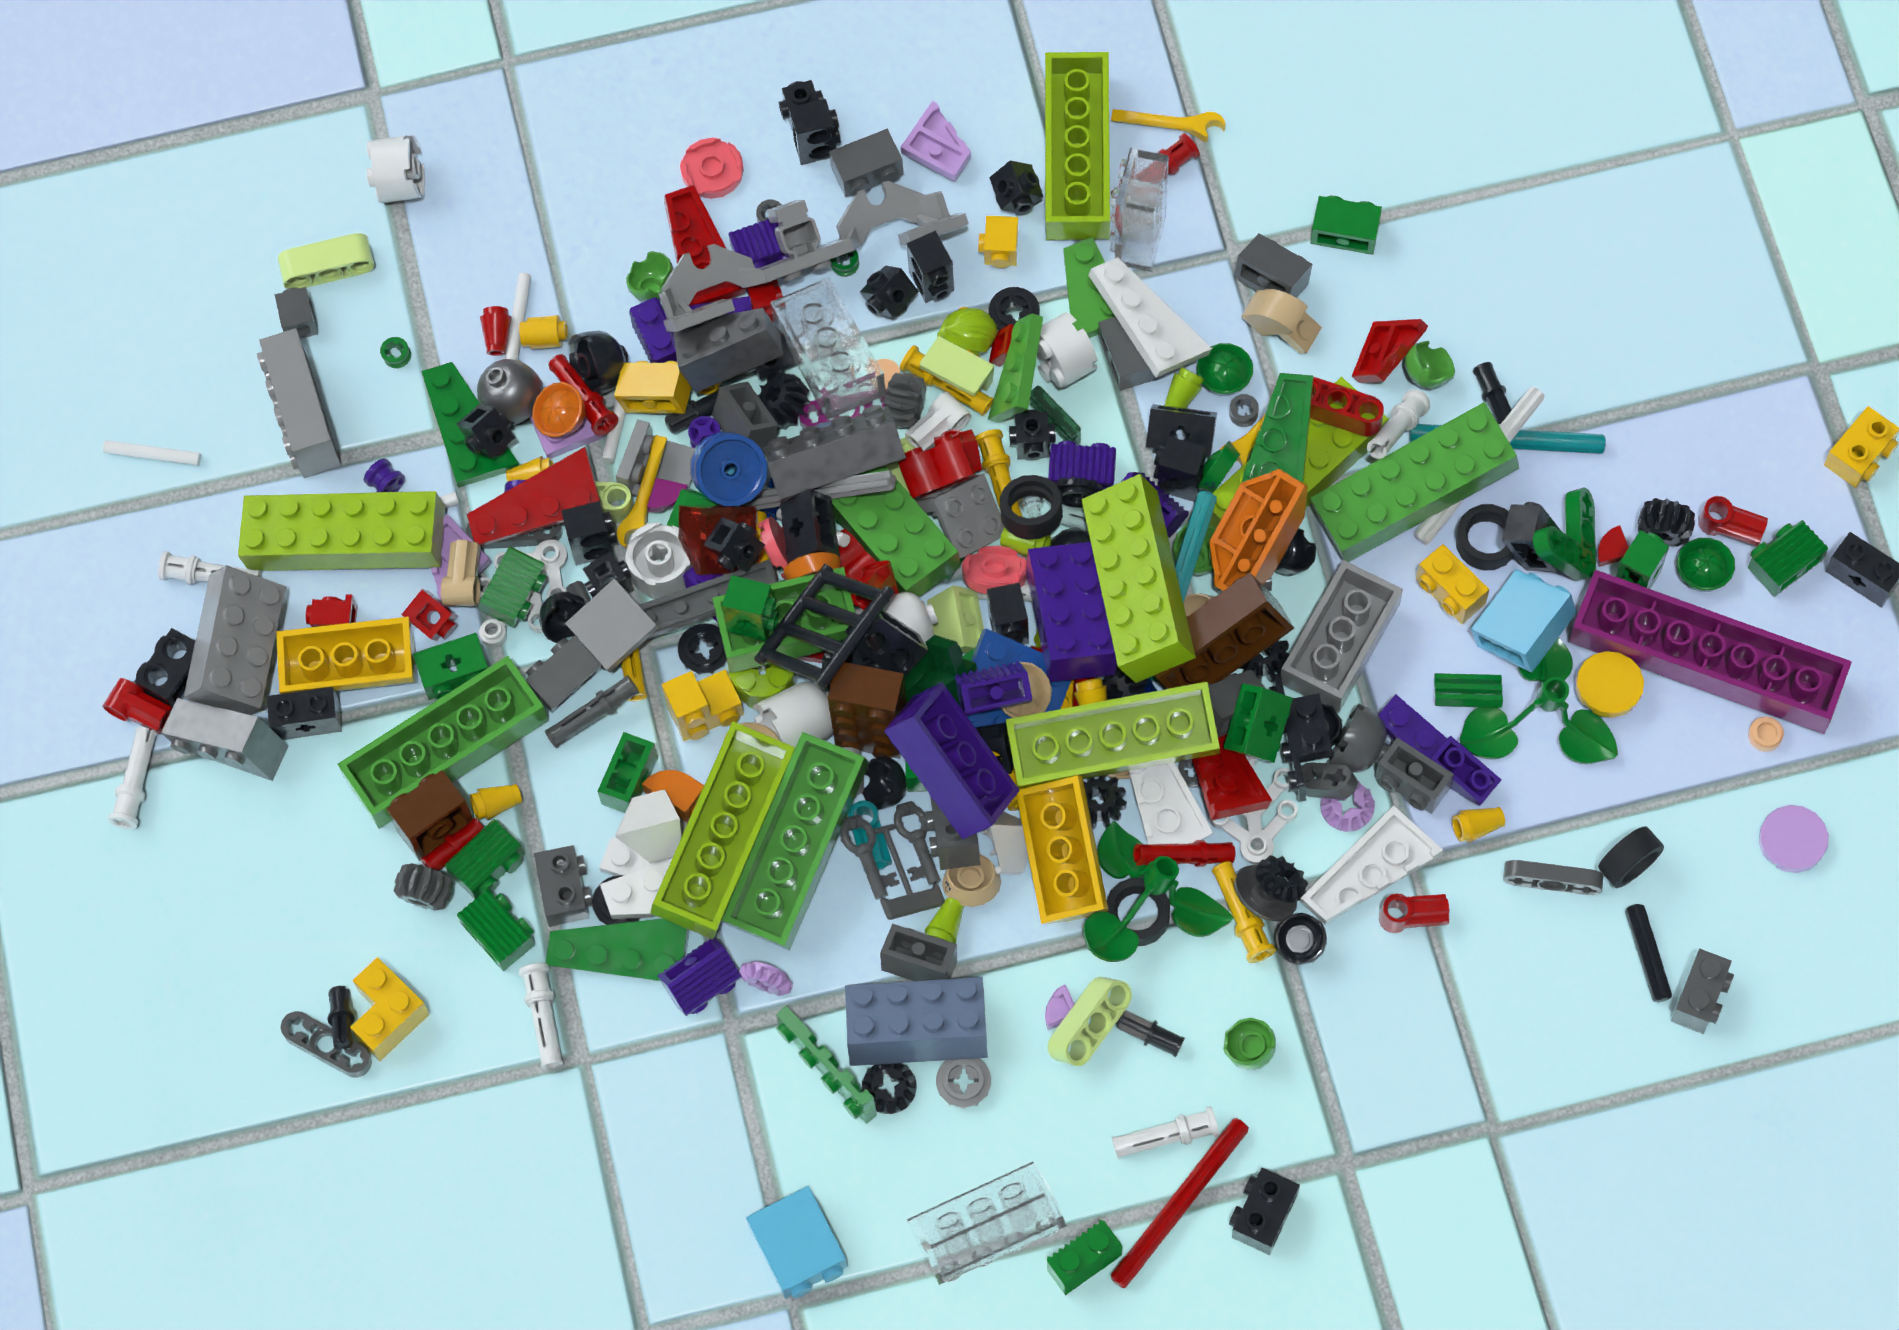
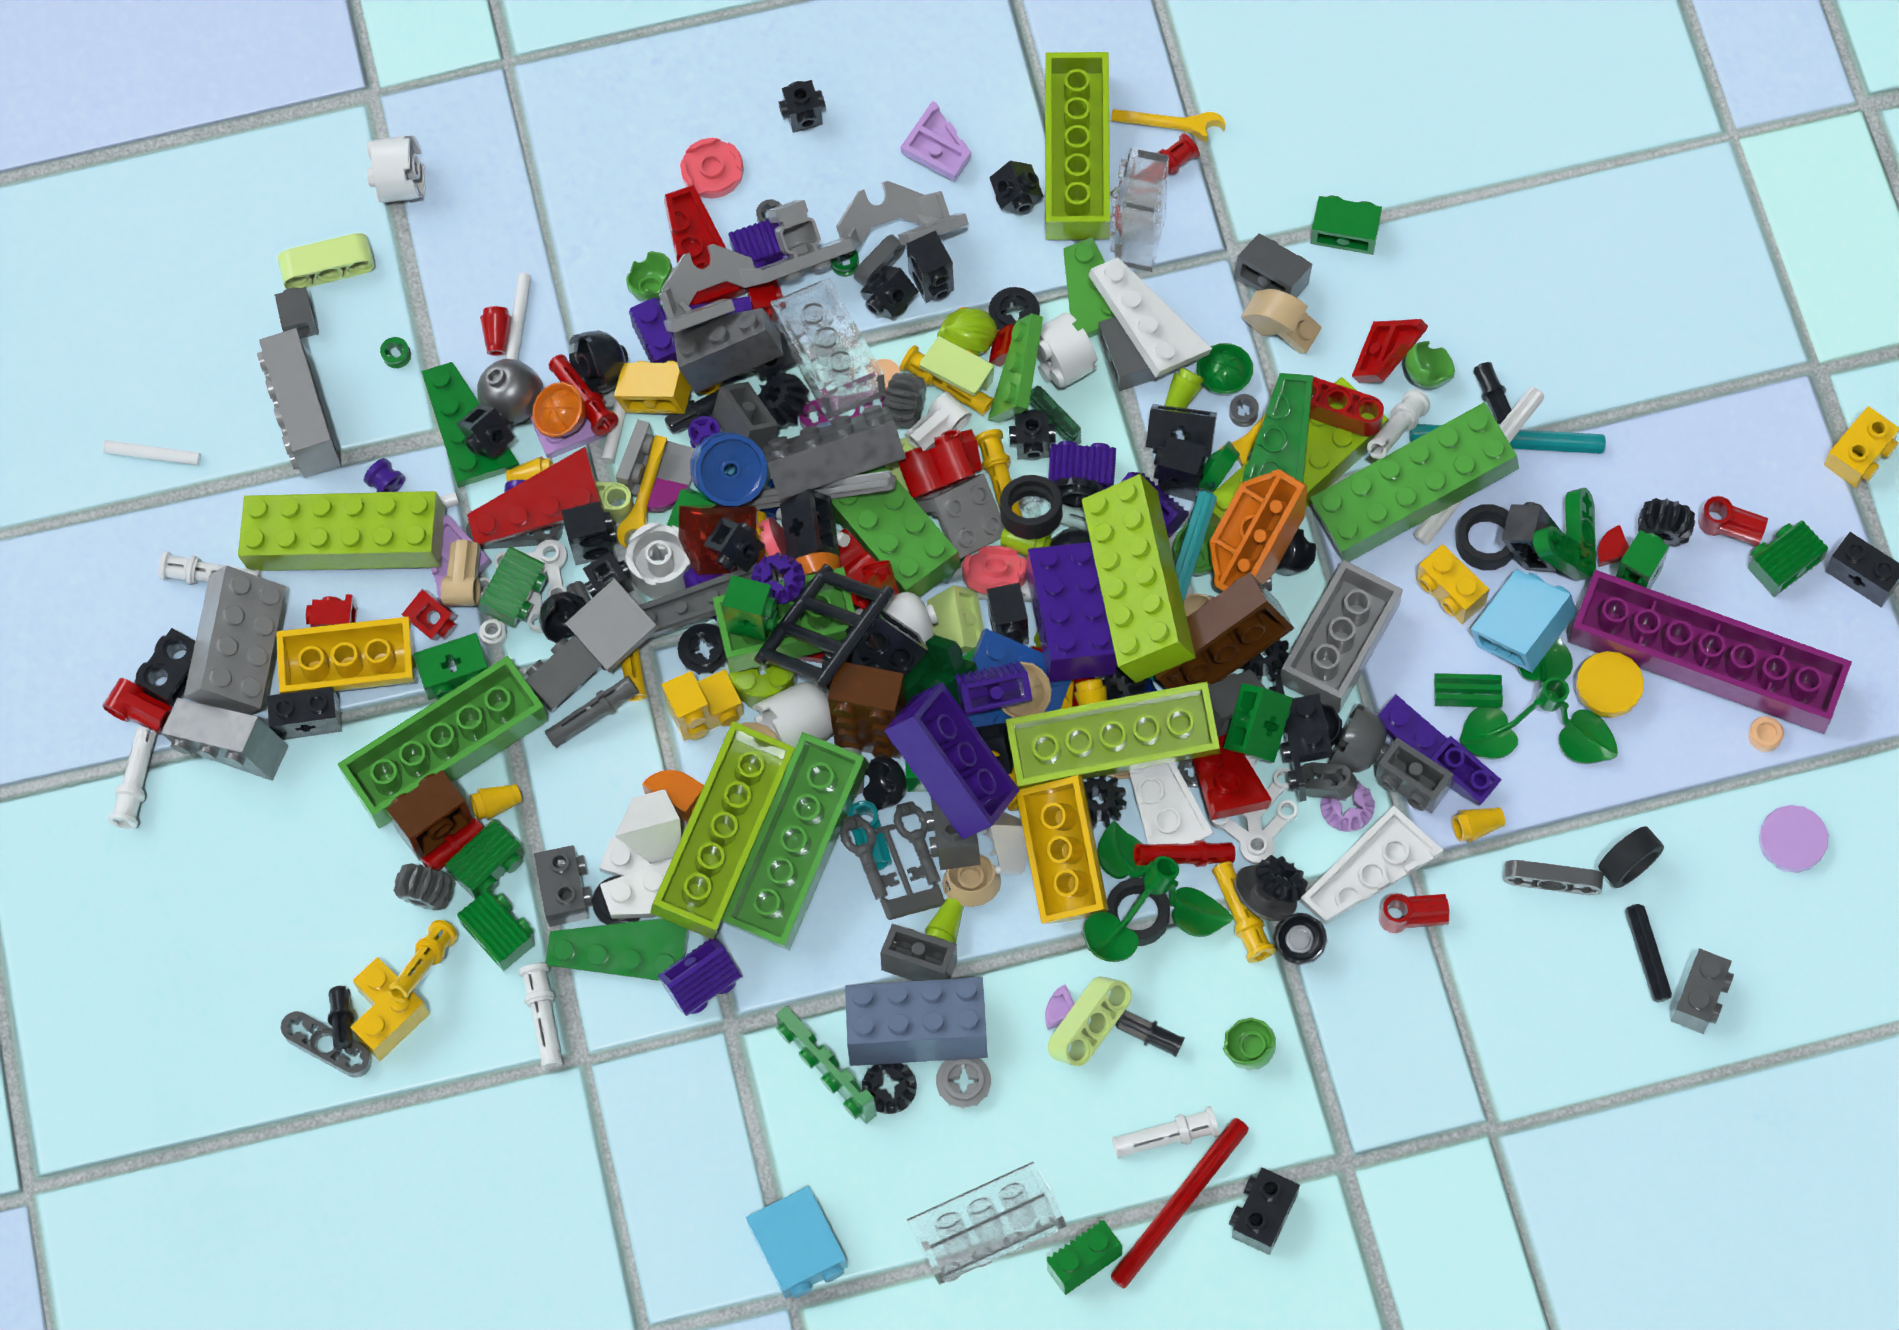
yellow brick [519,315,568,350] -> none
green brick [597,732,658,813] -> none
lavender gear [739,961,793,996] -> none
black brick [789,99,841,165] -> none
dark grey brick [829,128,904,197] -> none
yellow brick [978,216,1019,268] -> none
green hat [1677,538,1735,592] -> none
none -> yellow pin [387,920,458,1003]
none -> dark purple gear [751,552,805,604]
none -> dark grey beam [854,234,906,286]

